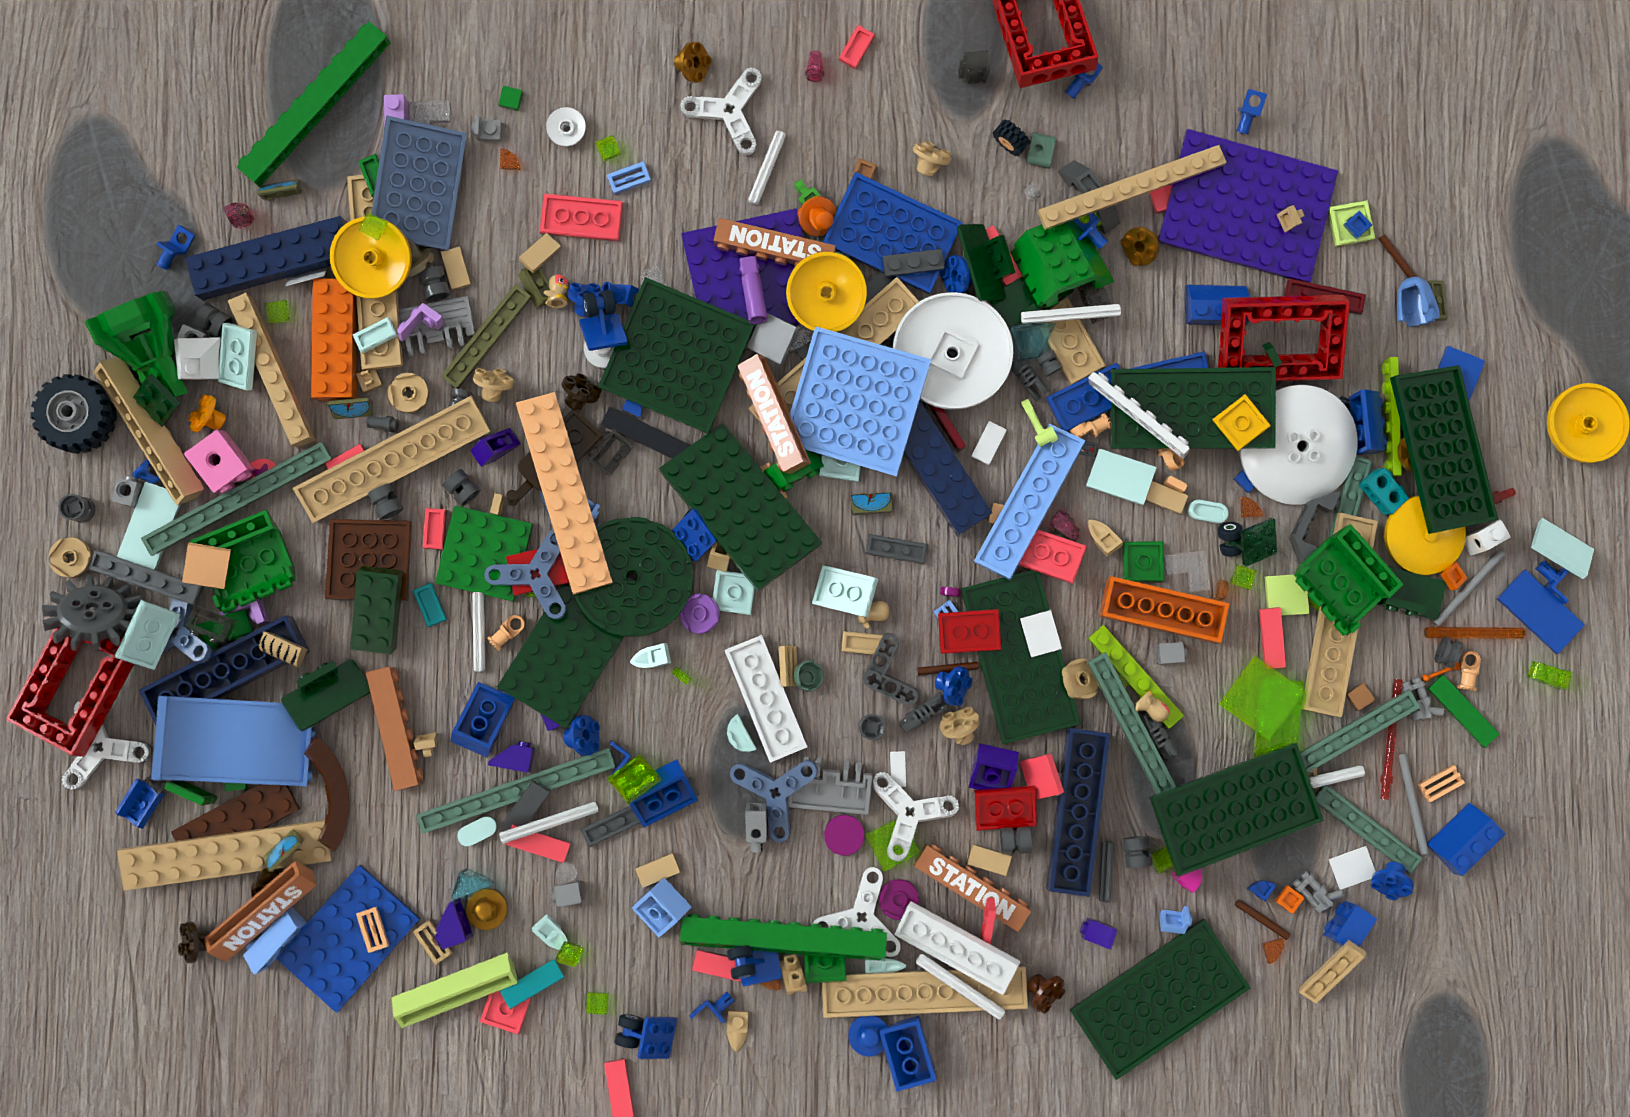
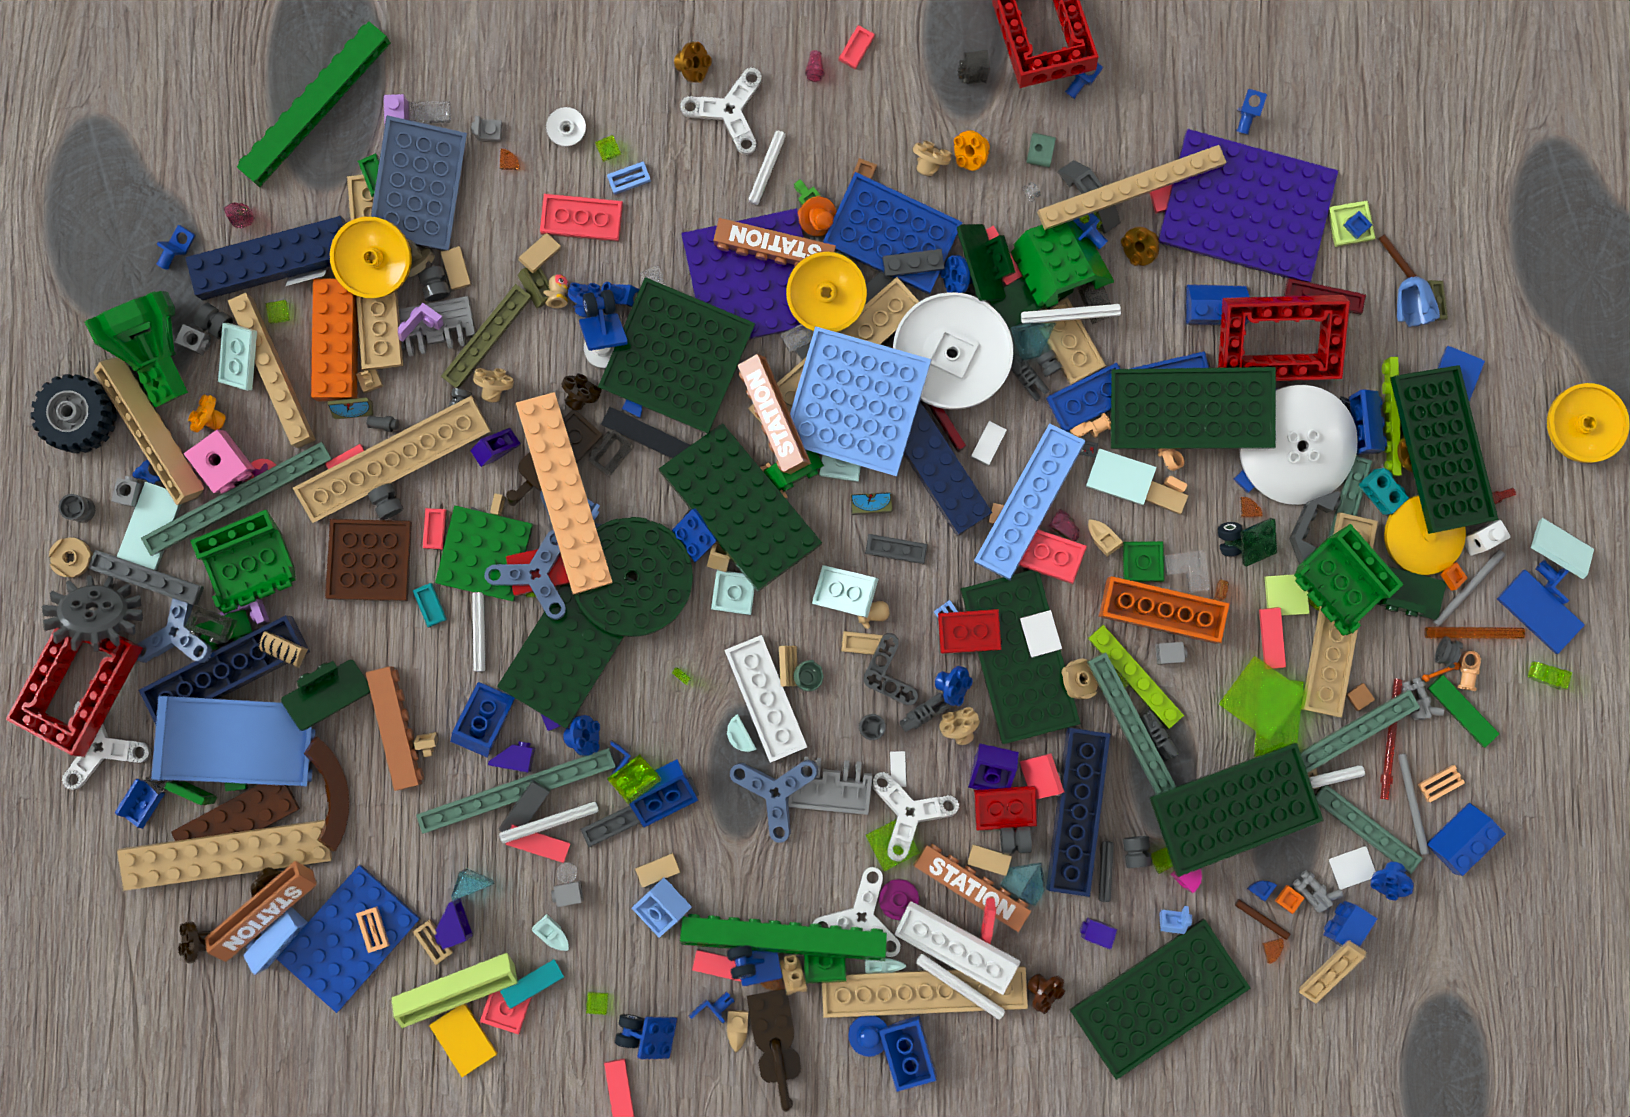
light aqua tile [115,600,180,670] -> none
dark green plate [133,374,181,427] -> none
white plate [174,337,221,380] -> none
light nougat tile [182,542,231,589] -> none
olive slope [257,179,302,200] -> none
slope [264,829,304,872] -> none
dark green brick [350,566,403,654] -> none
light aqua tile [353,317,398,354] -> none
clear neon green tile [359,212,388,240] -> none
tan plate [388,373,429,413] -> none
dark grey wheel [442,469,481,507] -> none
light aqua tile [457,816,497,846] -> none
pearl gold plate [466,888,507,930] -> none
light nougat connector [487,615,526,651] -> none
green tile [498,86,523,111] -> none
clear neon green plate [556,941,584,967] -> none
light aqua plate [630,643,671,668] -> none
medium lavender tile [680,594,720,634] -> none
medium lavender piece [739,256,768,324] -> none
light grey torso [745,803,767,852] -> none
light grey tile [746,313,798,364] -> none
magenta tile [824,815,864,856] -> none
reddish brown bar [917,661,978,676] -> none
magenta tile [940,587,961,597] -> none
black wheel [992,120,1030,156] -> none
yellowish green brick [1021,399,1059,447] -> none
white plate [1088,371,1189,459] -> none
tan animal [1135,690,1170,722] -> none
light aqua tile [1188,500,1229,524] -> none
yellow tile [1212,394,1271,451] -> none
clear neon green plate [1230,564,1257,590] -> none
dark green tile [1262,342,1282,368] -> none
tan tile [1277,205,1305,232] -> none
none -> yellow tile [429,1004,498,1077]
none -> dark brown plate [747,989,801,1112]
none -> light orange plate [954,130,990,171]
none -> clear light blue slope [1000,863,1045,906]

